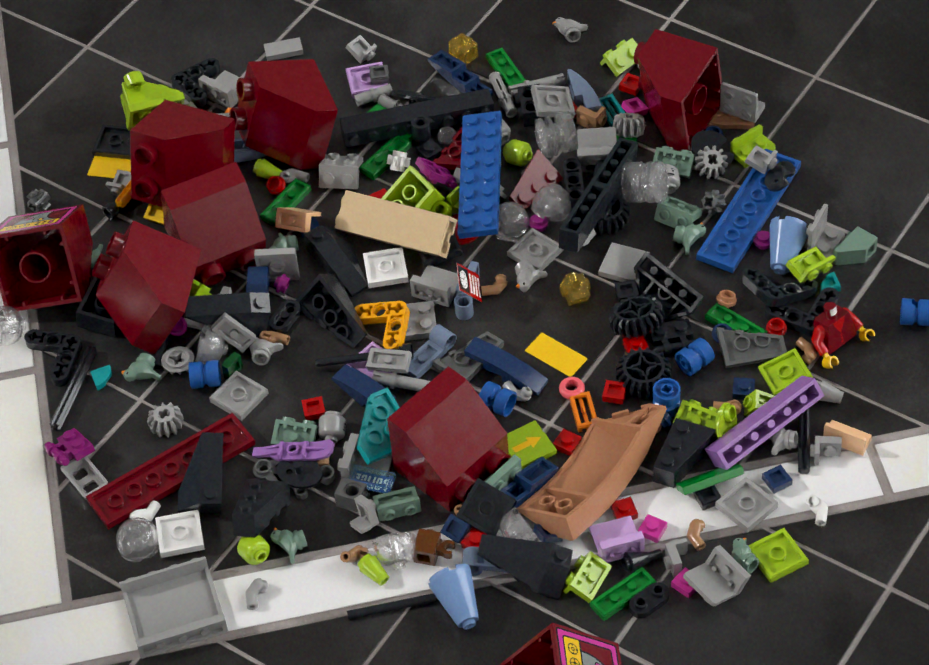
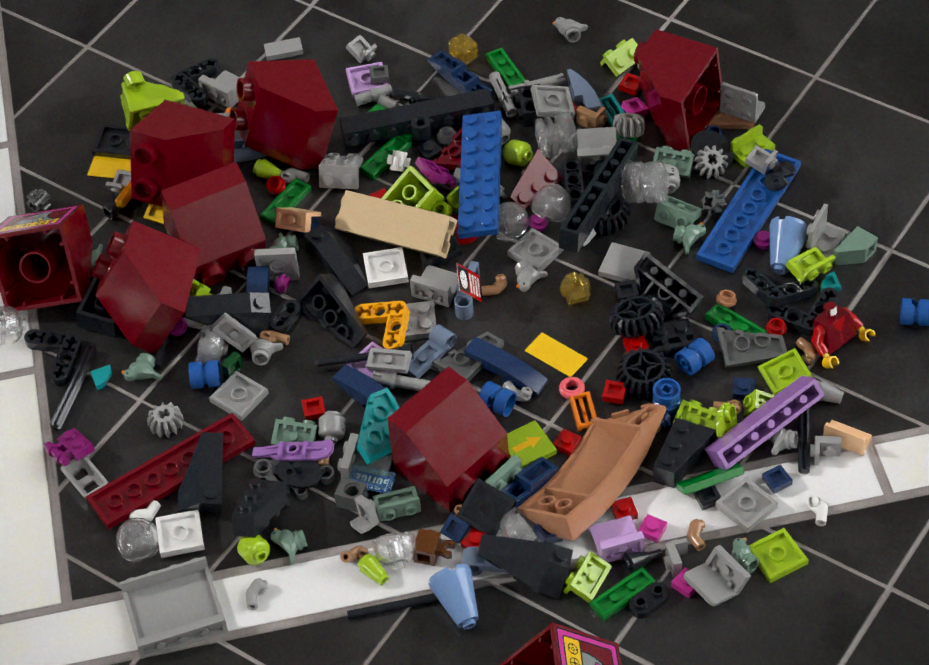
light grey gear [161,346,195,375] -> none

